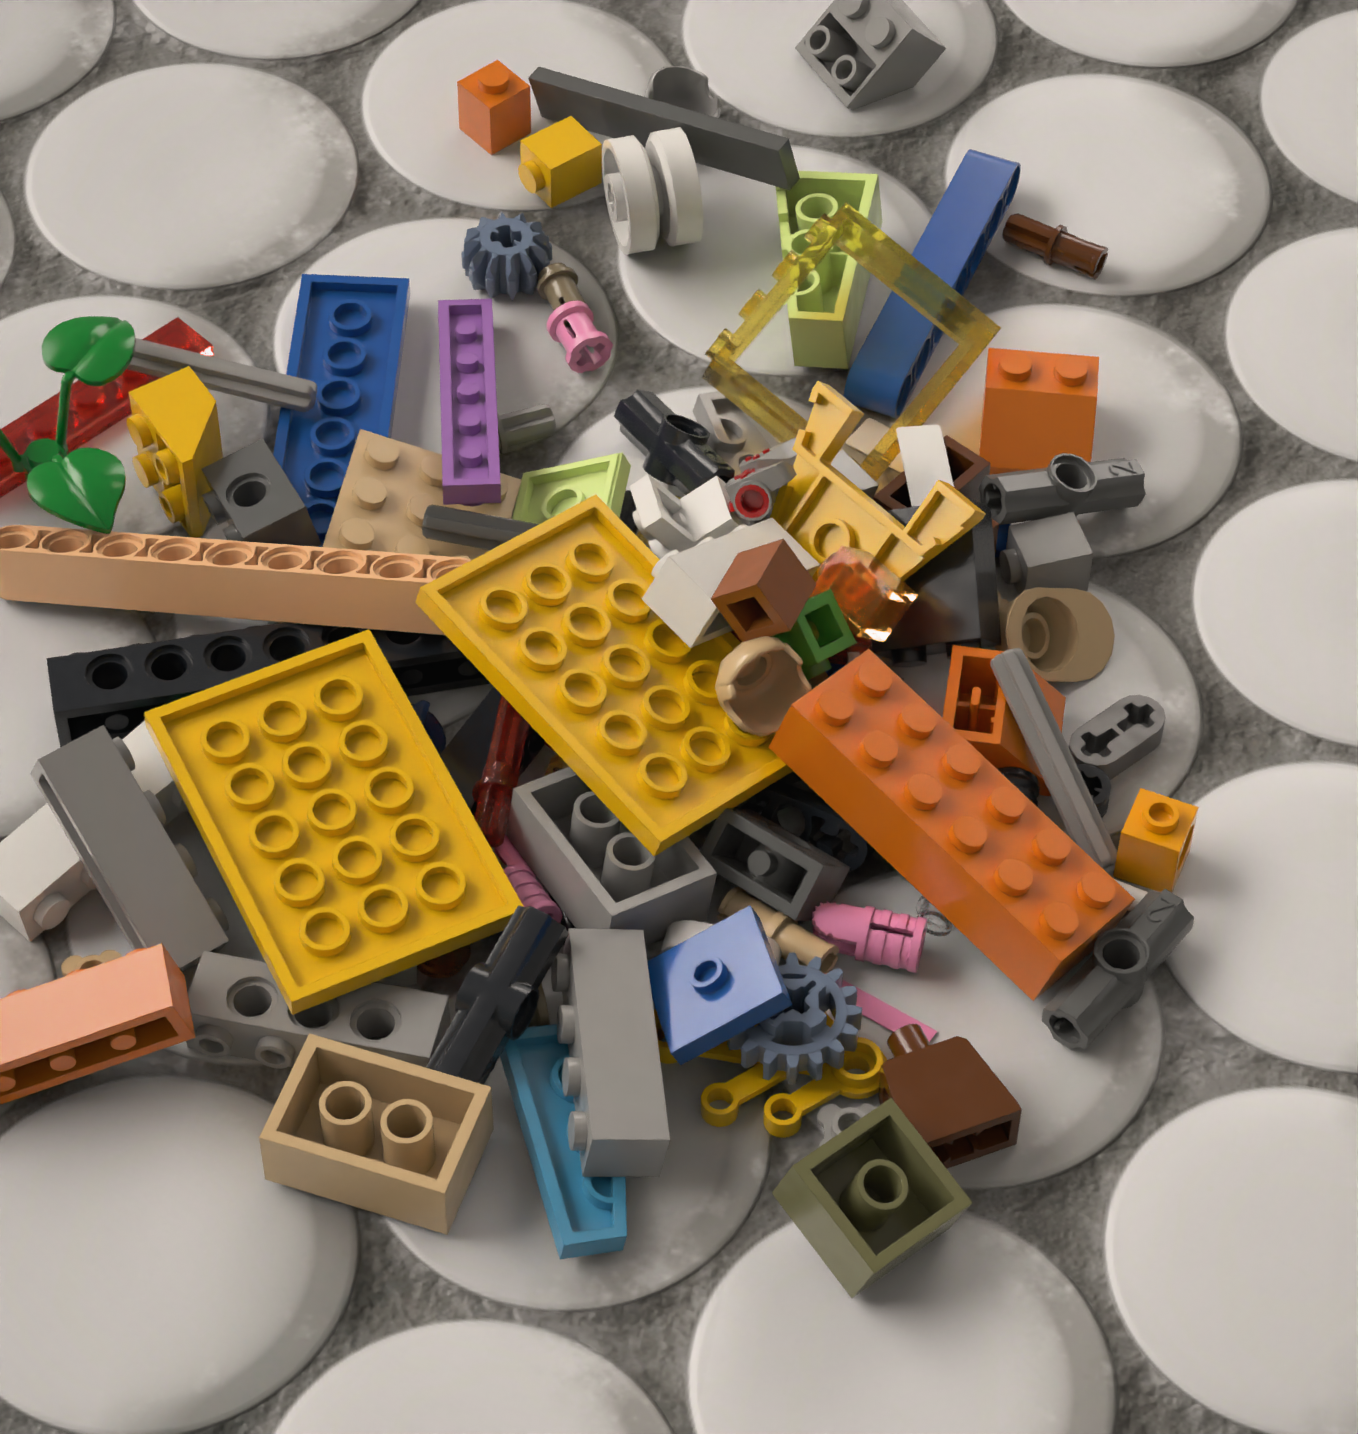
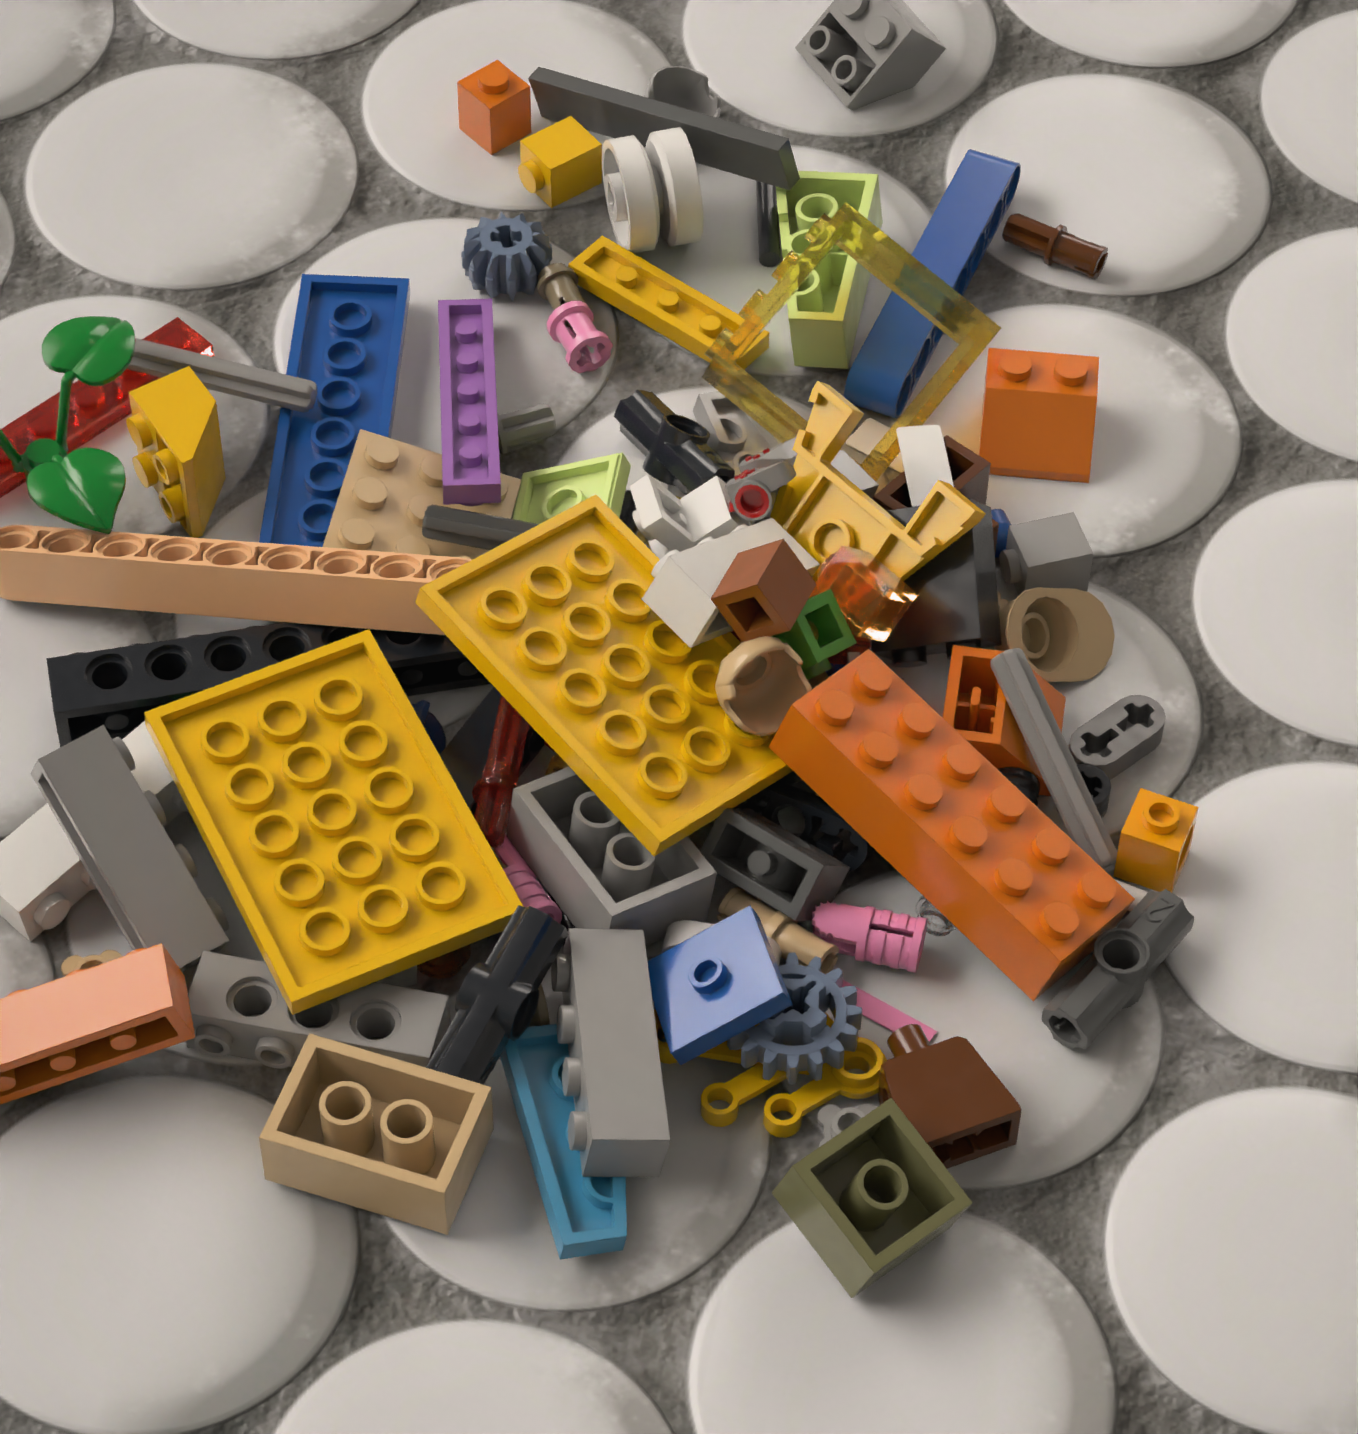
dark grey brick [202,438,321,547] -> none
dark grey piece [979,453,1146,525] -> none
none -> yellow plate [568,235,770,378]
none -> black bar [756,181,780,267]

